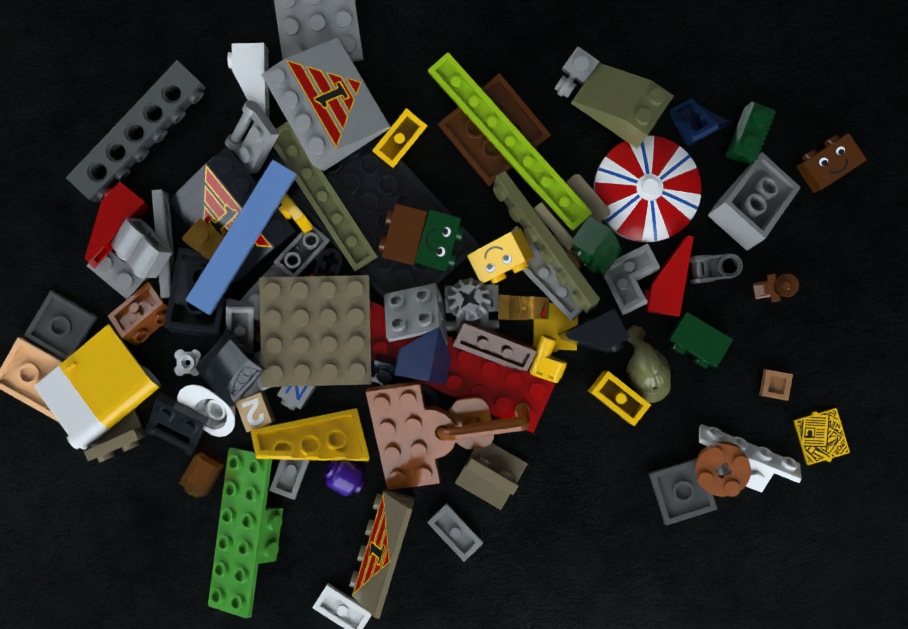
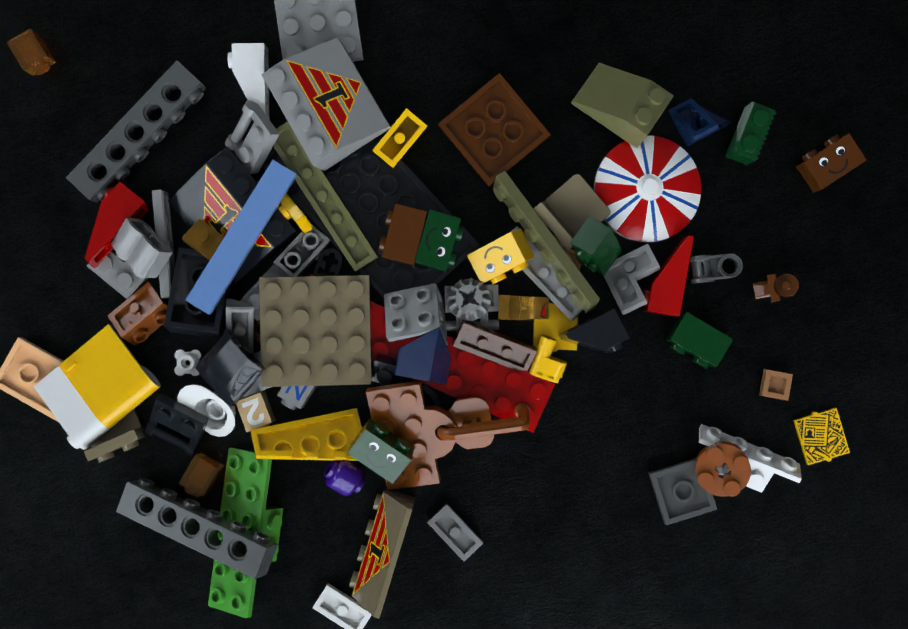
dark grey tile [23,290,99,360] -> none
light grey plate [269,459,310,500] -> none
lime plate [428,52,592,232] -> none
dark tan bracket [455,442,528,510] -> none
light grey plate [554,47,599,98] -> none
yellow brick [588,370,651,426] -> none
olive piece [626,325,671,403] -> none
light grey slope [708,152,801,250] -> none
none -> clear orange brick [7,29,56,76]
none -> dark grey brick [116,478,278,579]
none -> brick [347,418,415,484]

